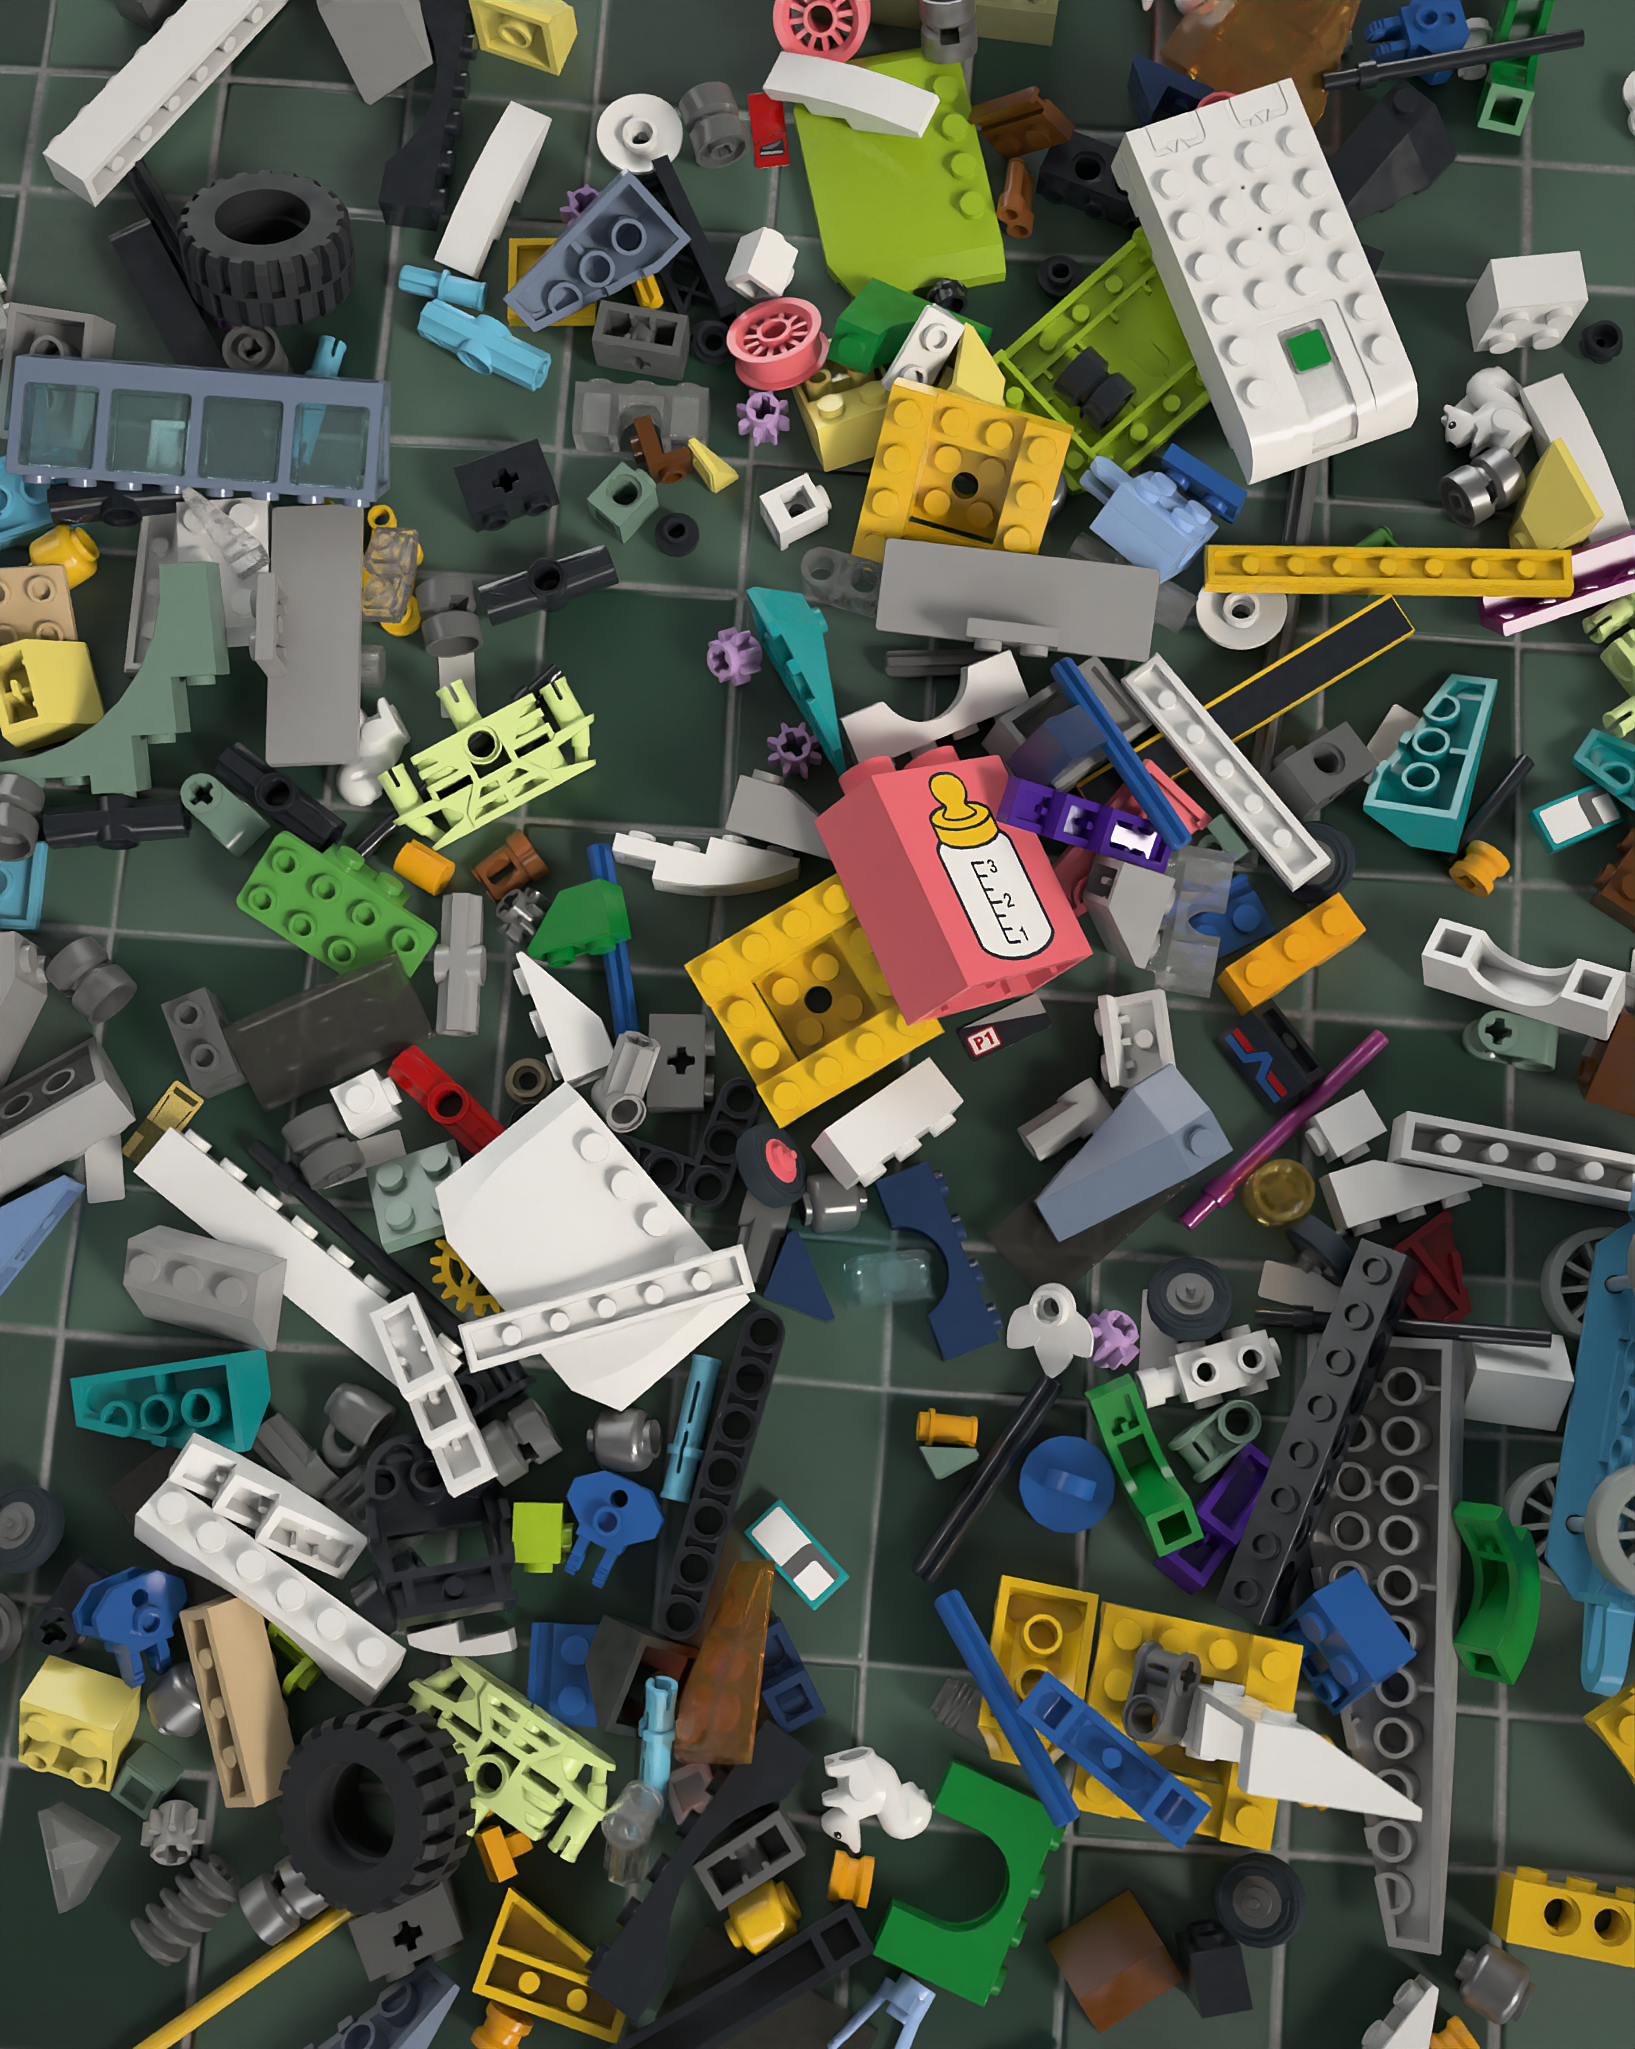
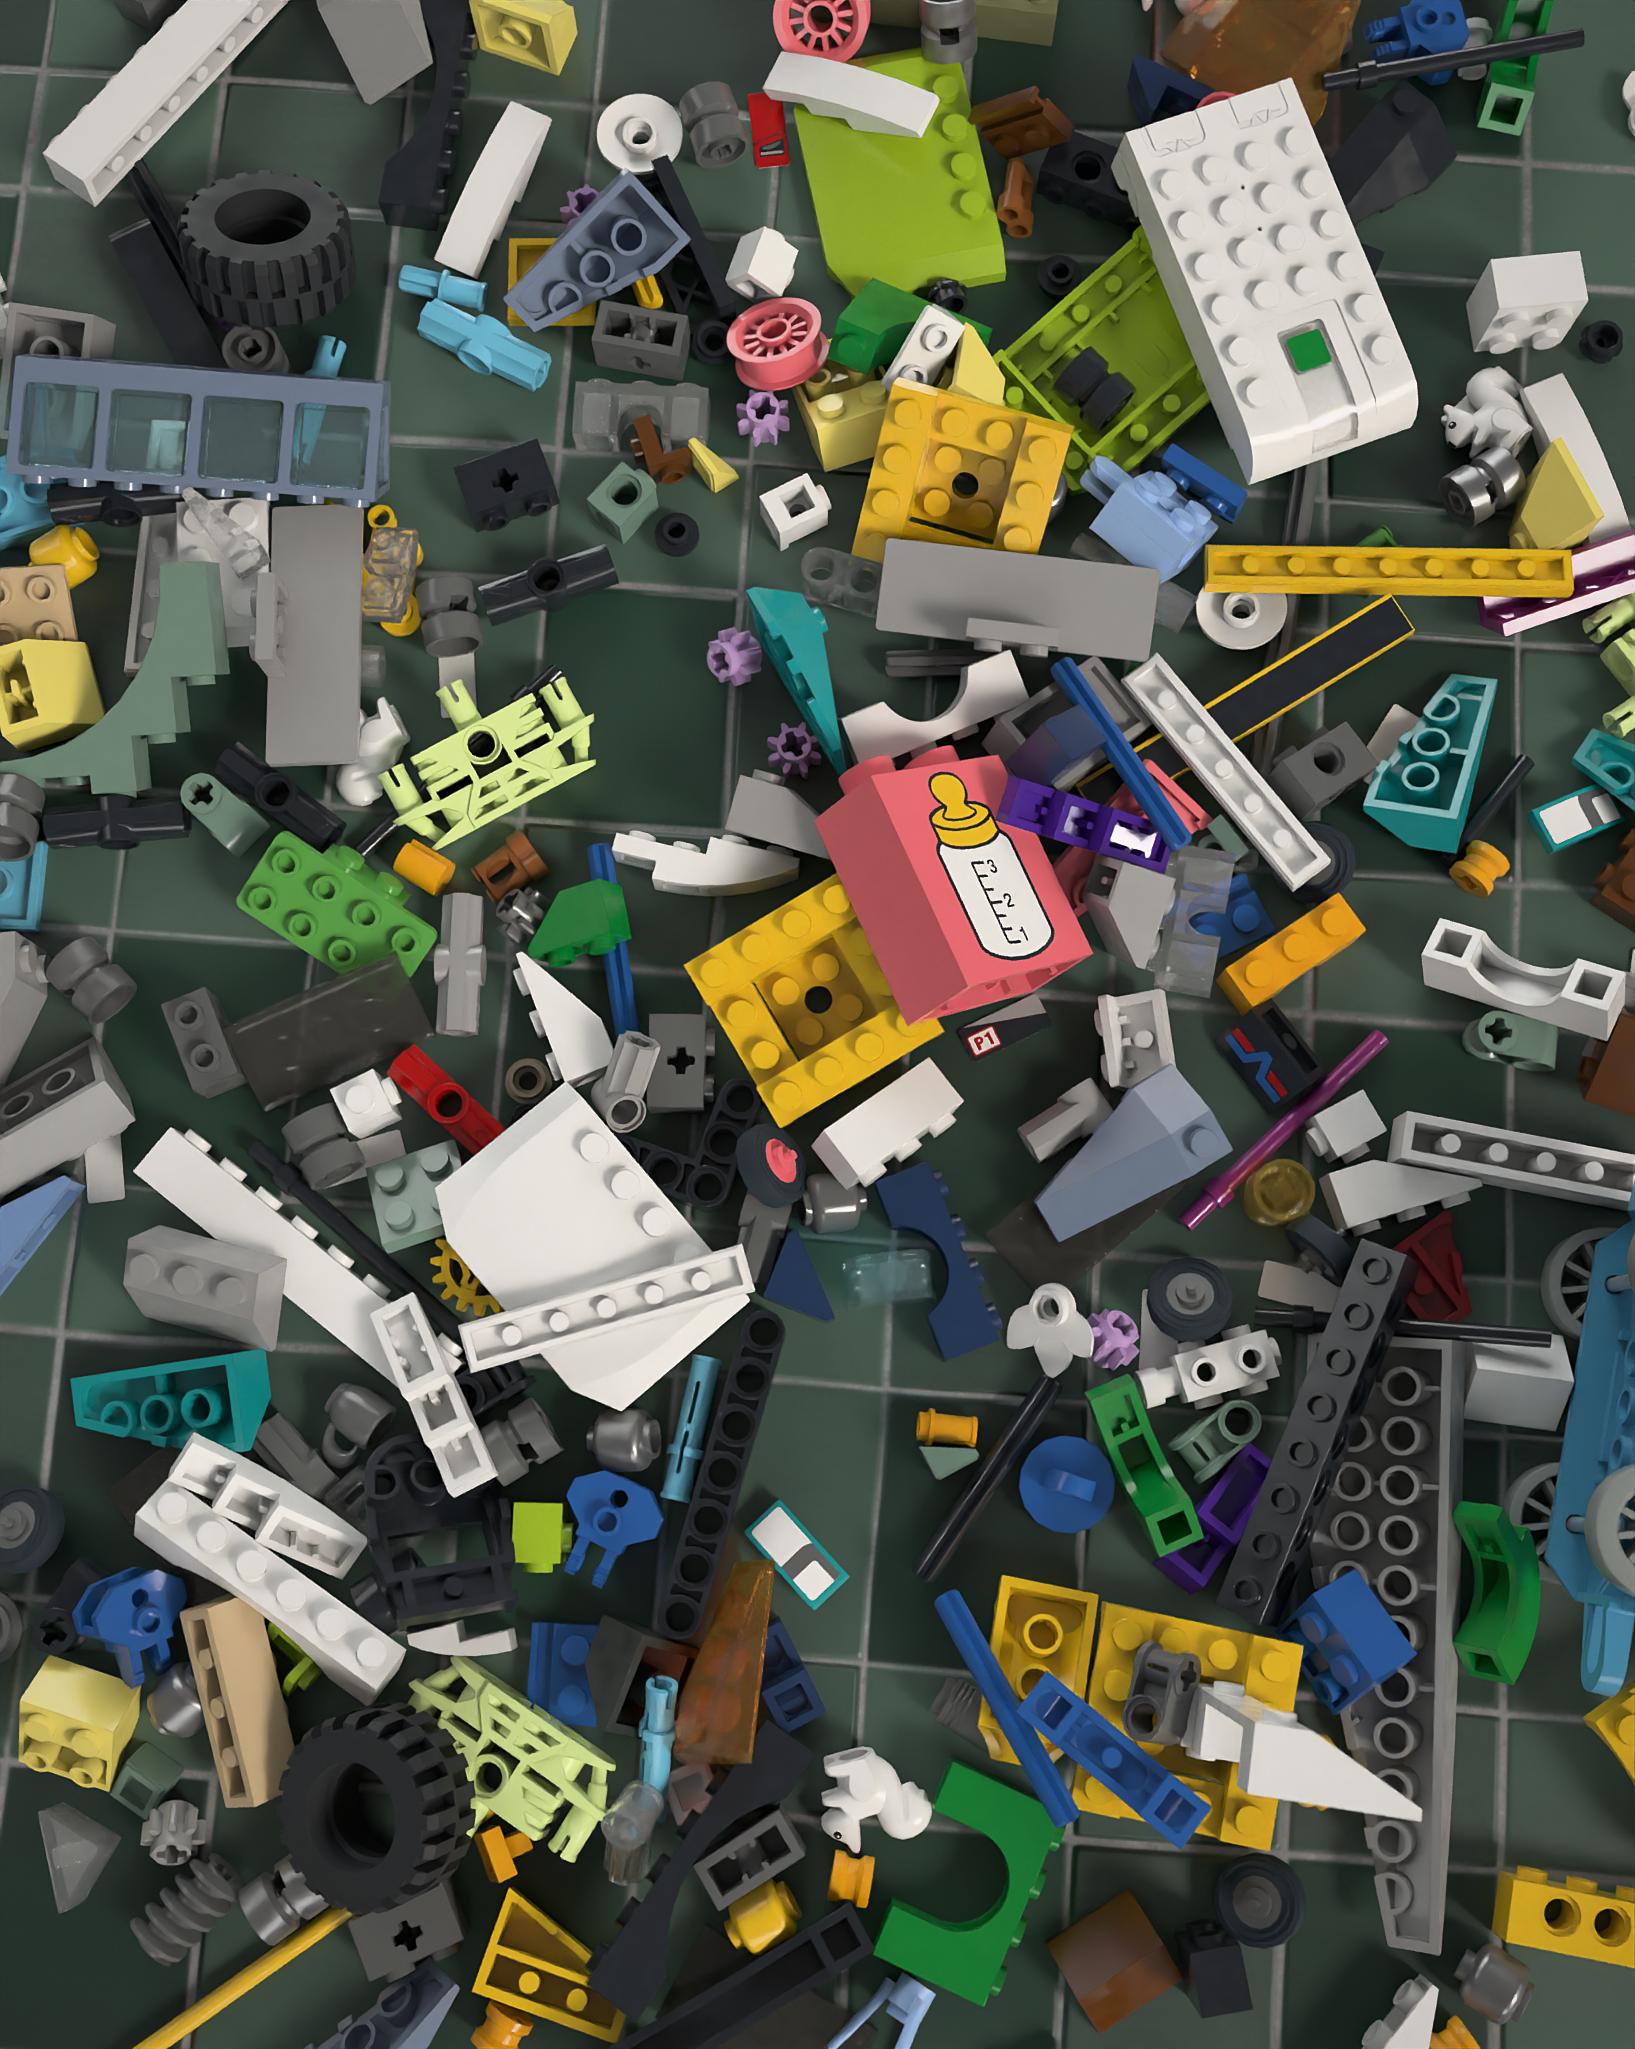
clear yellow sticker [122,1081,204,1165] -> none

